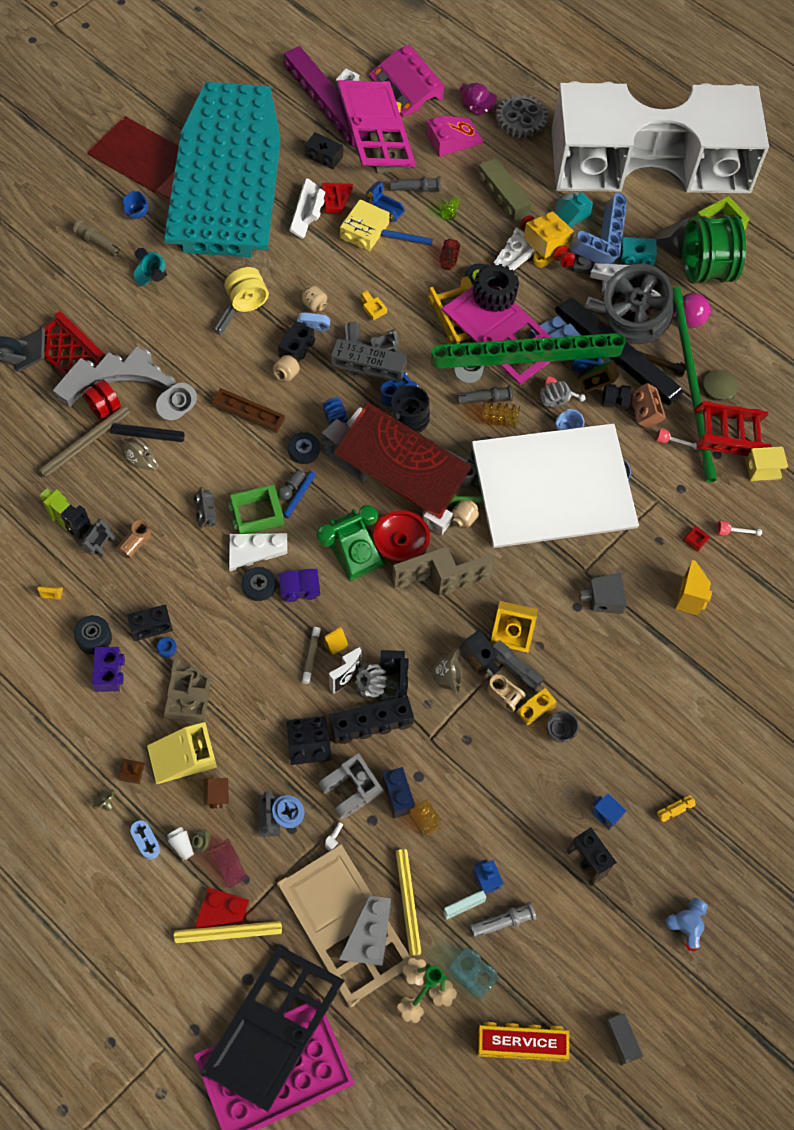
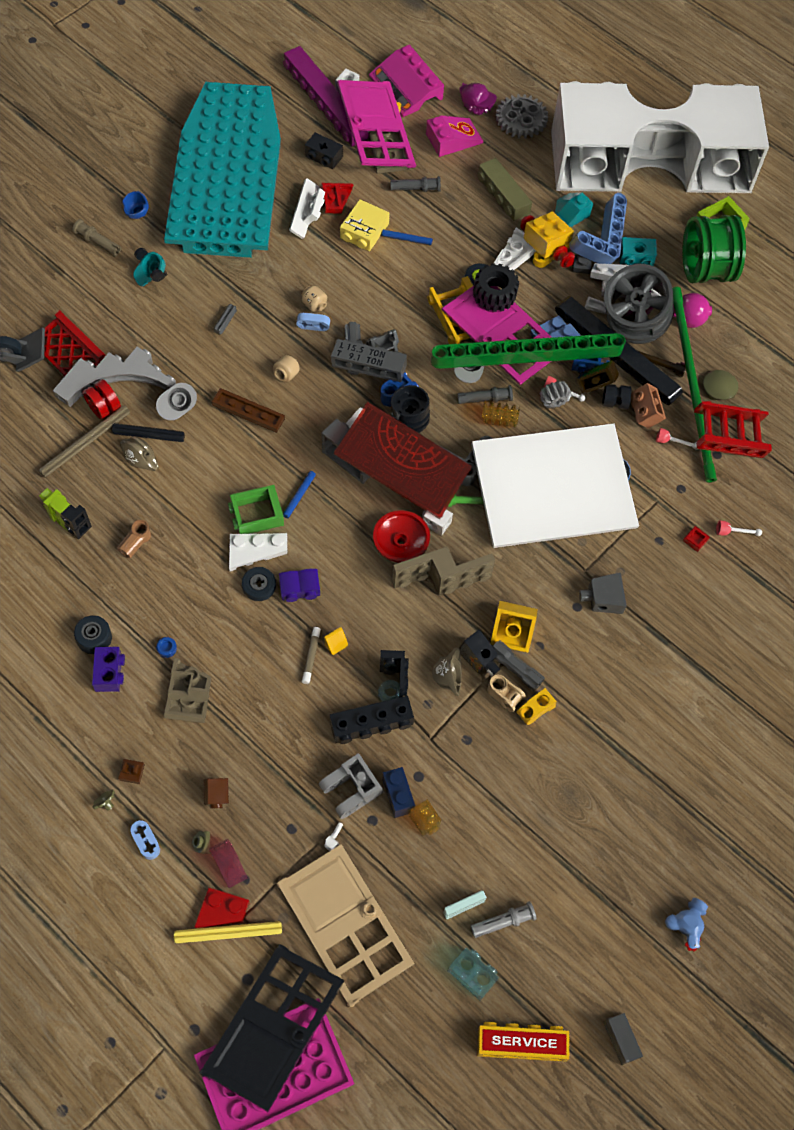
yellow slope [37,585,63,600] -> none
dark grey piece [79,519,115,557] -> none
clear red piece [88,116,179,202] -> none
black brick [127,604,173,641] -> none
light yellow slope [147,722,217,784] -> none
white cone [167,827,194,861] -> none
dark grey hinge [194,487,217,529] -> none
light yellow wheel [224,267,269,312] -> none
dark grey hinge [258,791,280,837] -> none
medium blue gear [271,795,305,829] -> none
black brick [278,321,316,363] -> none
dark grey pin [278,469,306,500] -> none
black bracket [286,716,331,765] -> none
black bush [288,432,320,464] -> none
green piece [316,505,384,581] -> none
blue gear [322,397,348,425] -> none
slope [329,647,362,694] -> none
light grey wing [339,896,391,966] -> none
light grey gear [355,664,387,698] -> none
yellow plate [360,290,388,321] -> none
blue animal [366,181,405,222] -> none
light yellow axle [396,849,421,956] -> none
tan plant [397,958,457,1023] -> none
clear neon green cone [440,197,460,220] -> none
clear red rock [440,239,461,270] -> none
tan head [451,500,479,528] -> none
blue brick [472,859,503,894] -> none
dark grey hair [546,711,579,743] -> none
light blue hair [555,409,585,431] -> none
black window [566,827,617,886] -> none
blue brick [591,793,627,830] -> none
dark grey slope [654,217,688,259] -> none
yellow axle [657,795,696,822] -> none
yellow slope [676,560,712,616] -> none
light yellow piece [746,447,788,481] -> none

